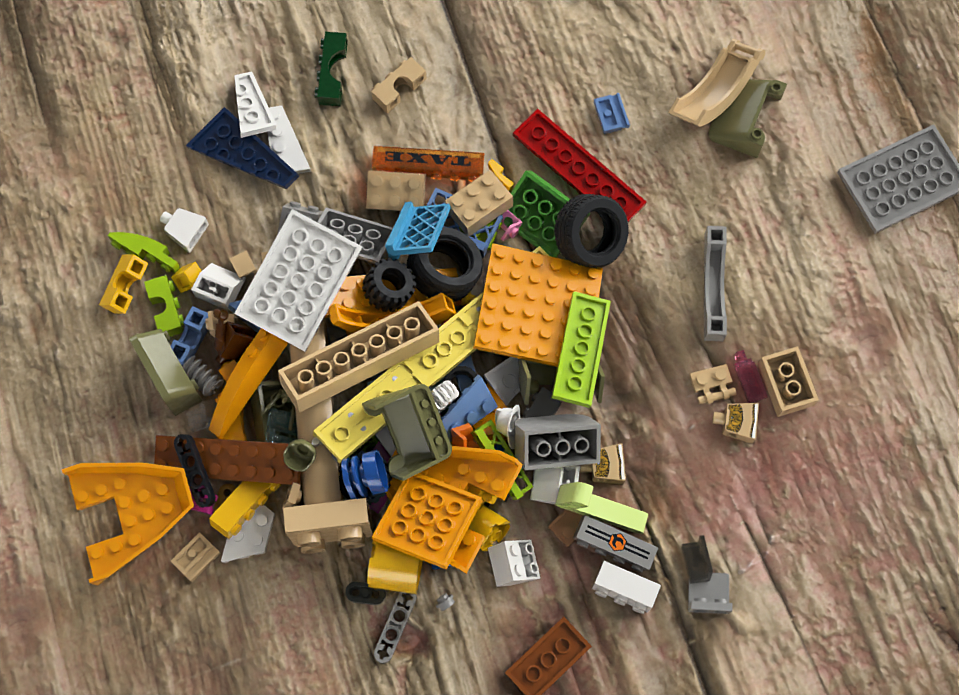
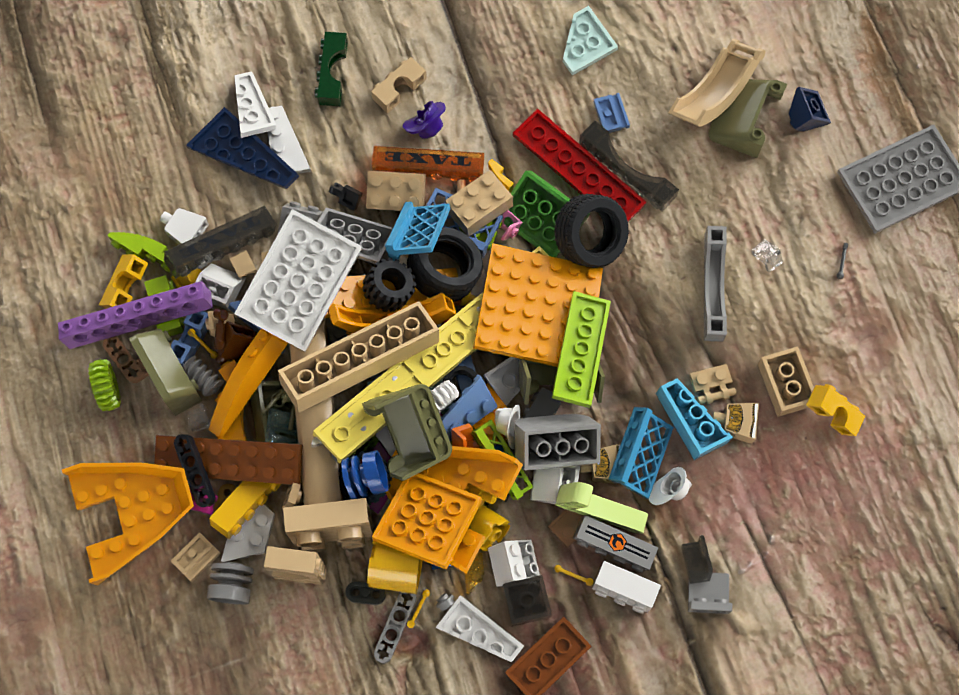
olive hair [283,439,316,472] -> none
clear pink hinge [734,350,768,403] -> none
none -> medium lavender brick [58,281,213,349]
none -> lime gear [88,359,121,411]
none -> medium nougat beam [103,336,171,383]
none -> clear smoke brick [164,206,276,279]
none -> yellow hinge [187,329,218,359]
none -> light grey wheel [206,562,254,605]
none -> tan arch [264,546,328,585]
none -> black plate [328,183,363,211]
none -> dark purple hat [402,101,446,139]
none -> yellow hinge [407,589,430,628]
none -> white wing [436,595,524,662]
none -> clear yellow slope [464,553,485,595]
none -> clear smoke brick [502,575,552,627]
none -> yellow hinge [554,565,594,586]
none -> light aqua plate [563,6,618,75]
none -> clear smoke arch [579,121,679,212]
none -> dark azure fence [609,407,674,499]
none -> white piece [649,467,692,505]
none -> medium azure wedge [655,378,733,460]
none -> clear bracket [751,239,783,272]
none -> dark blue slope [788,87,831,132]
none -> yellow arch [806,384,865,436]
none -> dark grey hinge [837,242,848,279]

